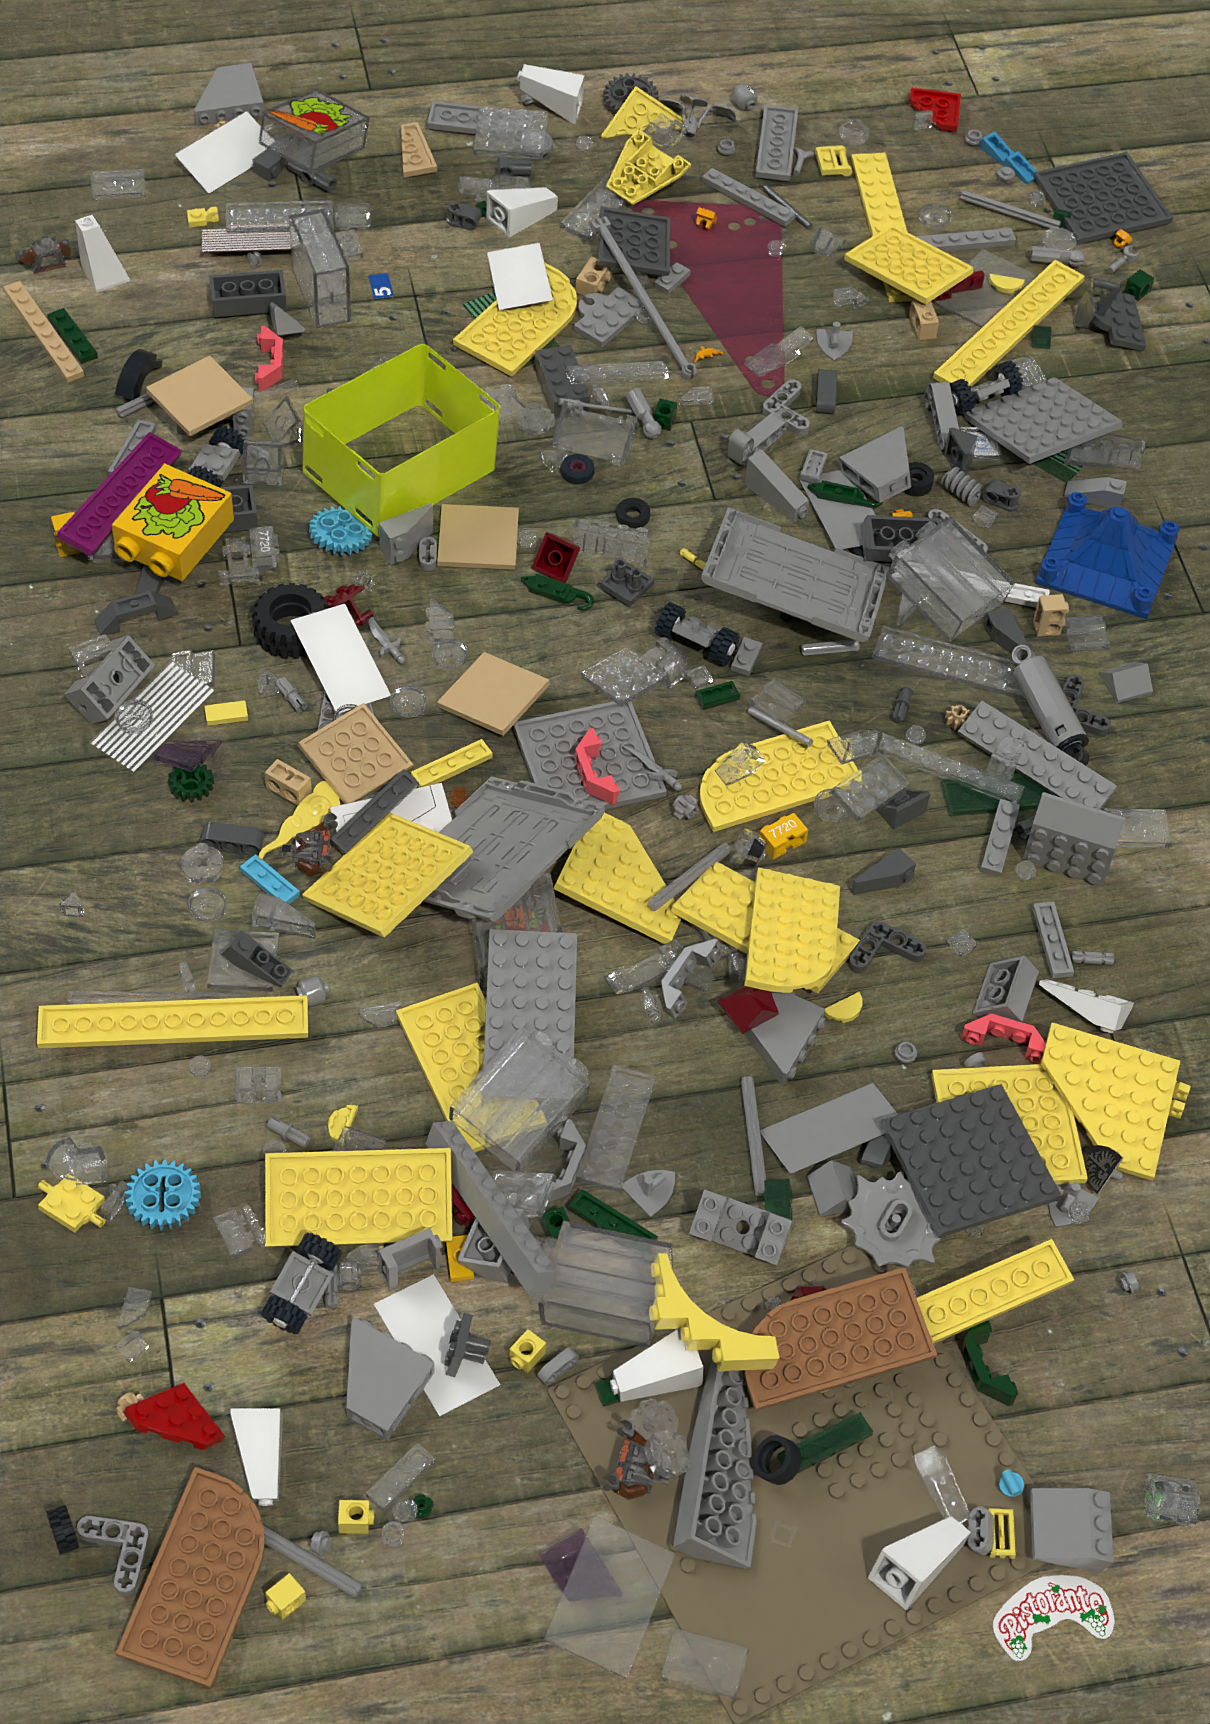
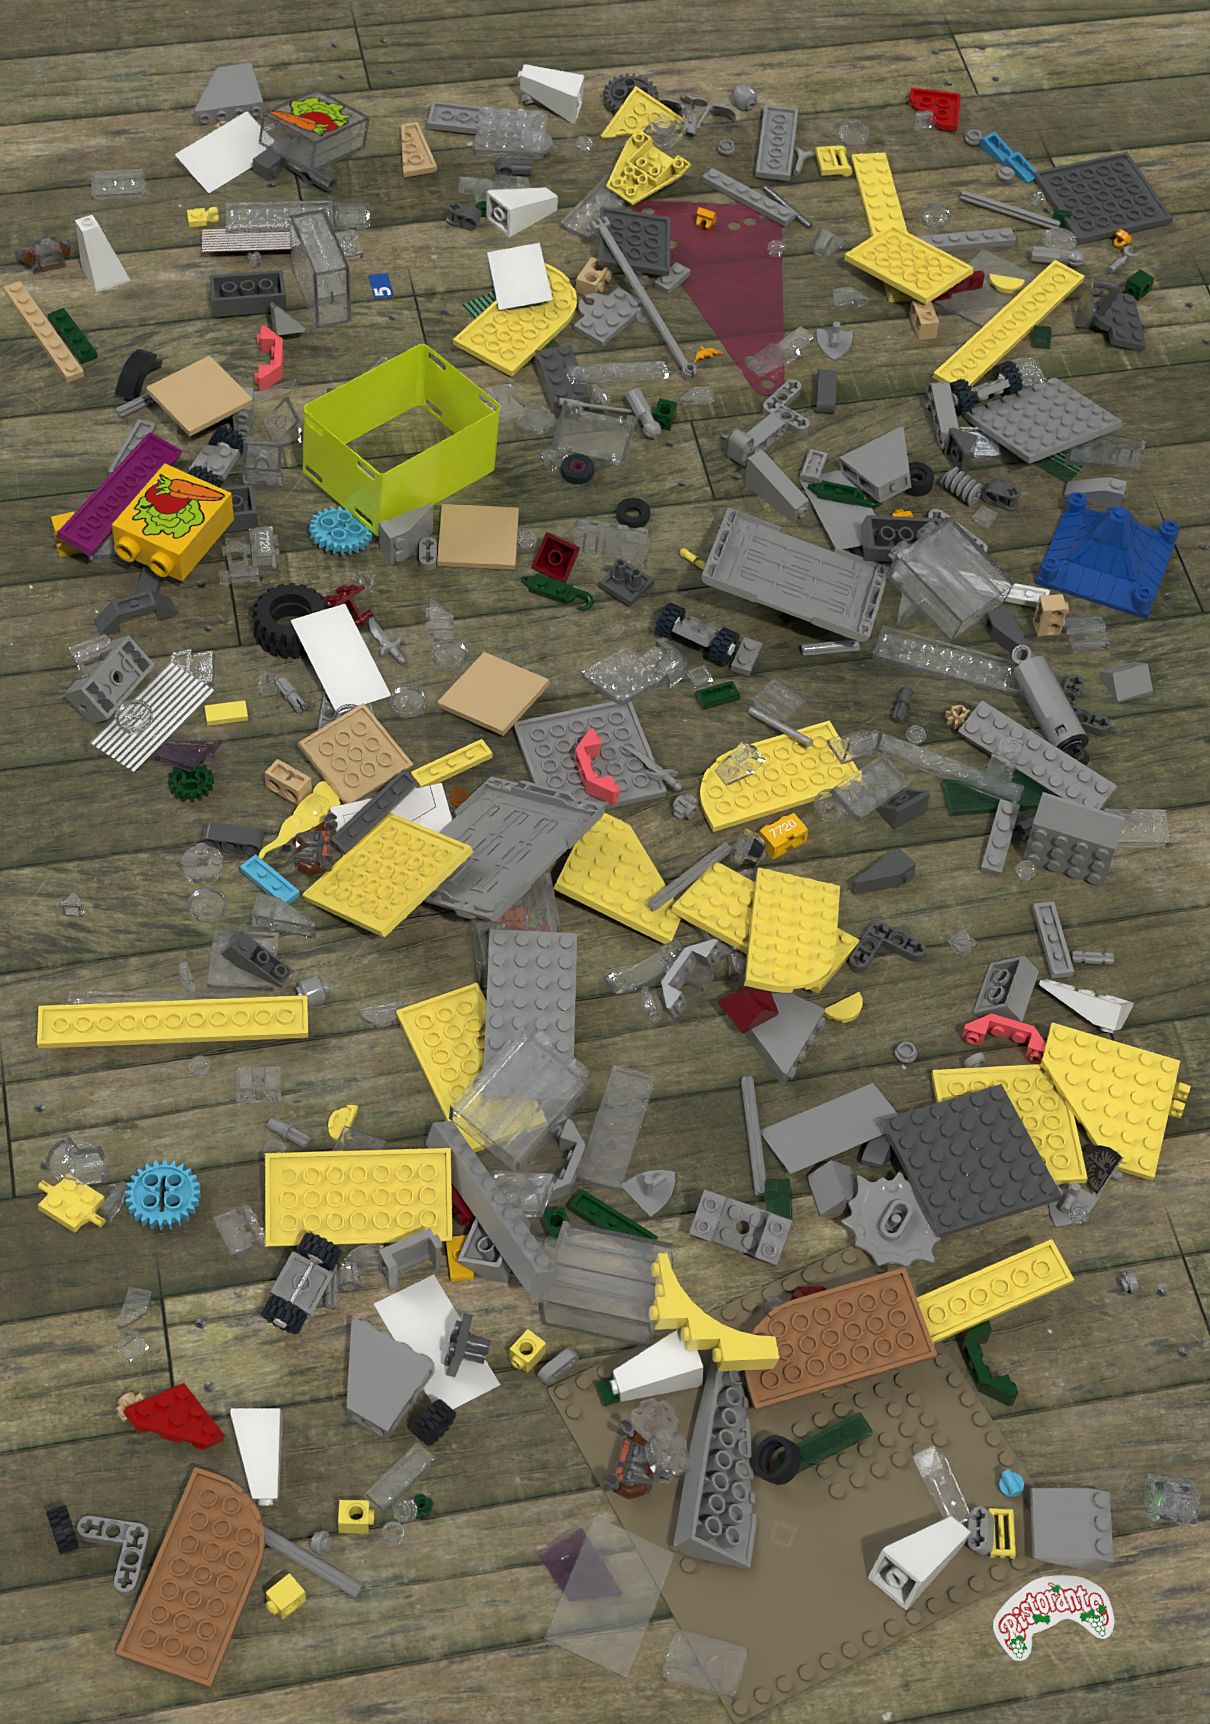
none -> black tyre [412,1399,456,1446]

